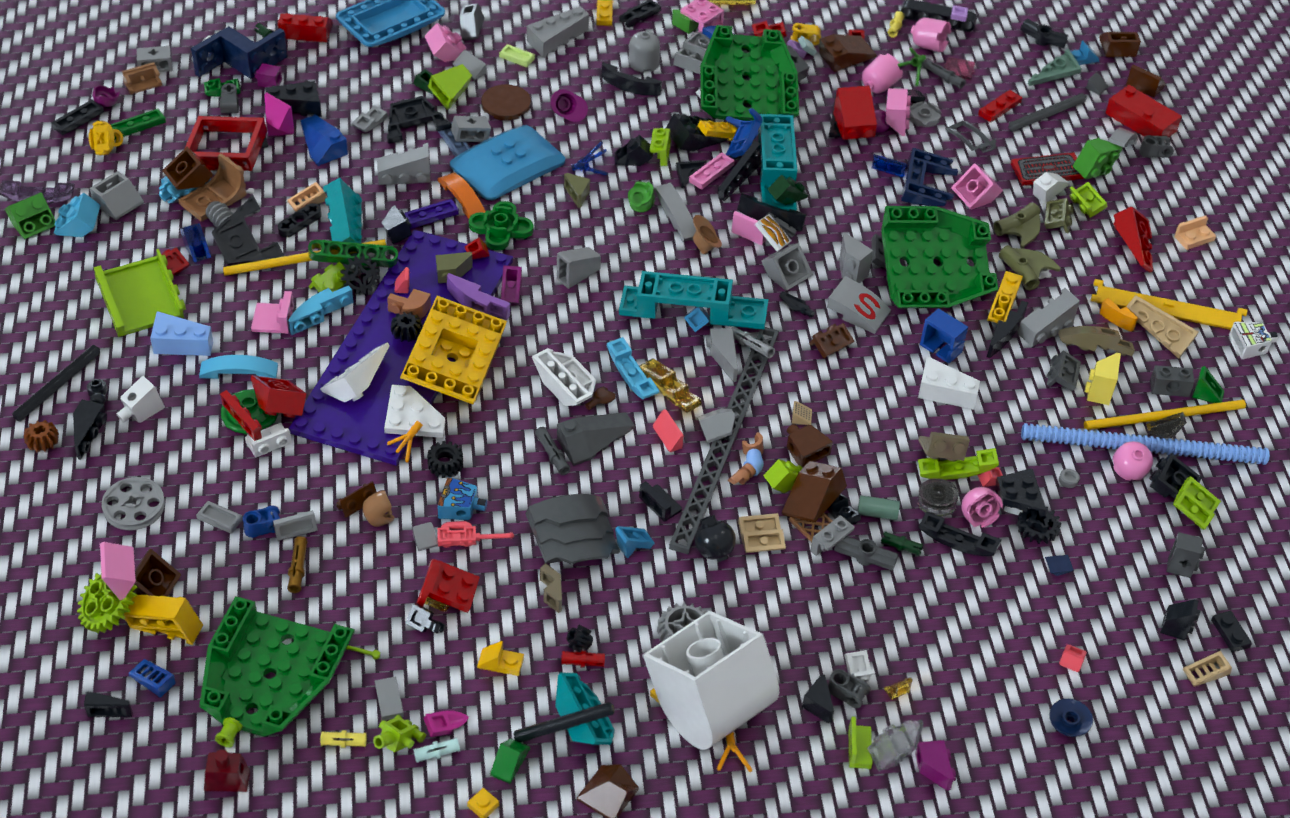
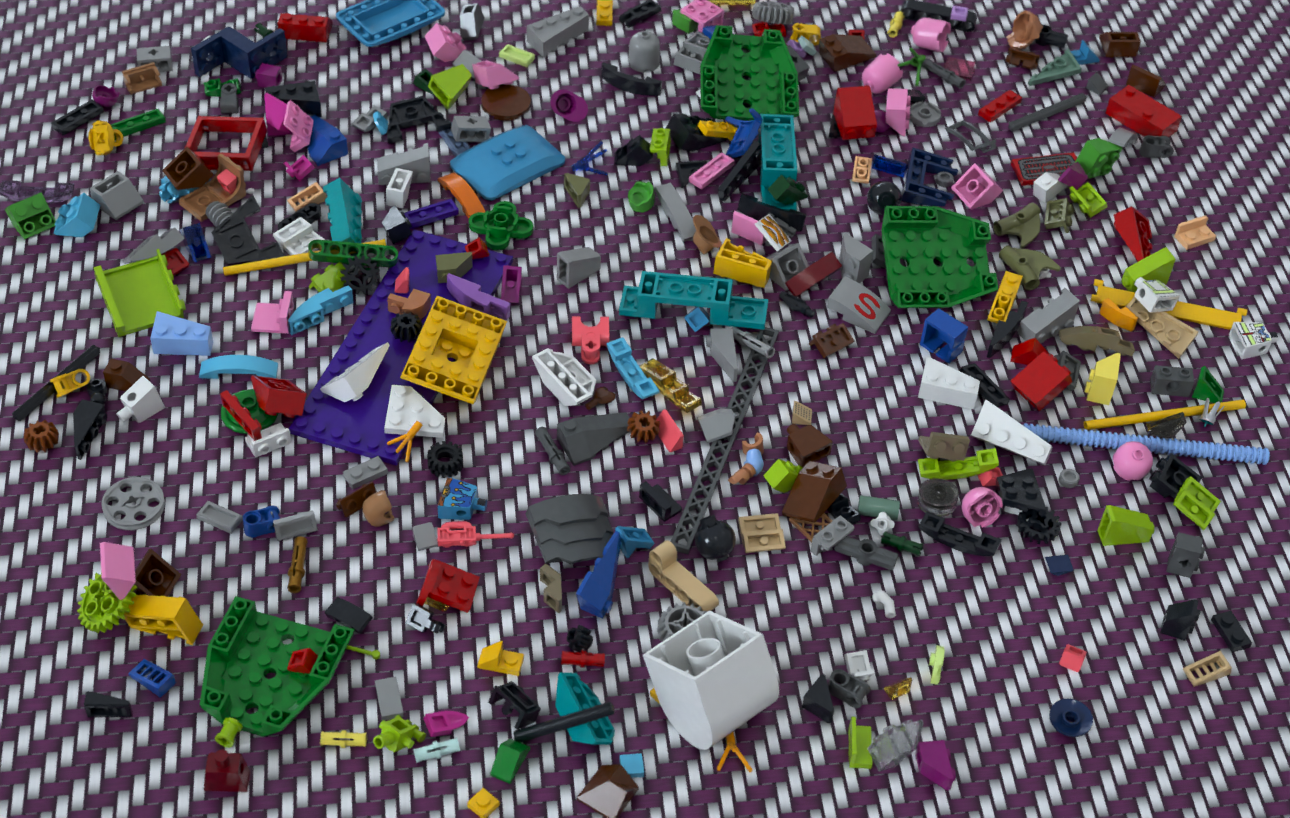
none -> yellow piece [50,369,90,398]
none -> reddish brown slope [103,359,150,391]
none -> light grey slope [122,228,185,264]
none -> coral slope [217,169,237,195]
none -> white slope [273,217,325,255]
none -> bright pink bracket [283,100,314,152]
none -> dark pink bracket [284,155,315,181]
none -> red slope [287,648,318,674]
none -> black slope [324,597,373,634]
none -> light grey plate [343,456,388,490]
none -> medium azure tile [373,111,388,135]
none -> white slope [386,168,413,209]
none -> bright pink slope [472,60,519,89]
none -> black window [488,681,541,730]
none -> coral piece [572,316,609,364]
none -> blue wedge [576,531,621,619]
none -> medium azure tile [620,753,644,778]
none -> dark orange gear [627,410,660,444]
none -> tan beam [648,540,719,612]
none -> yellow wedge [713,238,772,288]
none -> light grey gear [752,1,795,24]
none -> dark red slope [785,252,842,297]
none -> light nougat slope [852,156,872,184]
none -> black brick [867,181,902,215]
none -> white plate [871,512,895,536]
none -> white arm [872,590,896,618]
none -> yellowish green plate [929,645,945,685]
none -> flat silver tile [936,172,954,187]
none -> black plate [960,363,1010,407]
none -> white wedge [971,399,1053,465]
none -> reddish brown hinge [1005,48,1040,70]
none -> nougat hair [1006,10,1043,50]
none -> red slope [1010,337,1050,365]
none -> red brick [1010,351,1072,412]
none -> magenta slope [1058,162,1088,190]
none -> lime slope [1097,505,1155,546]
none -> lime slope [1121,247,1176,292]
none -> white torso [1134,277,1180,313]
none -> flat silver piece [1199,398,1225,427]

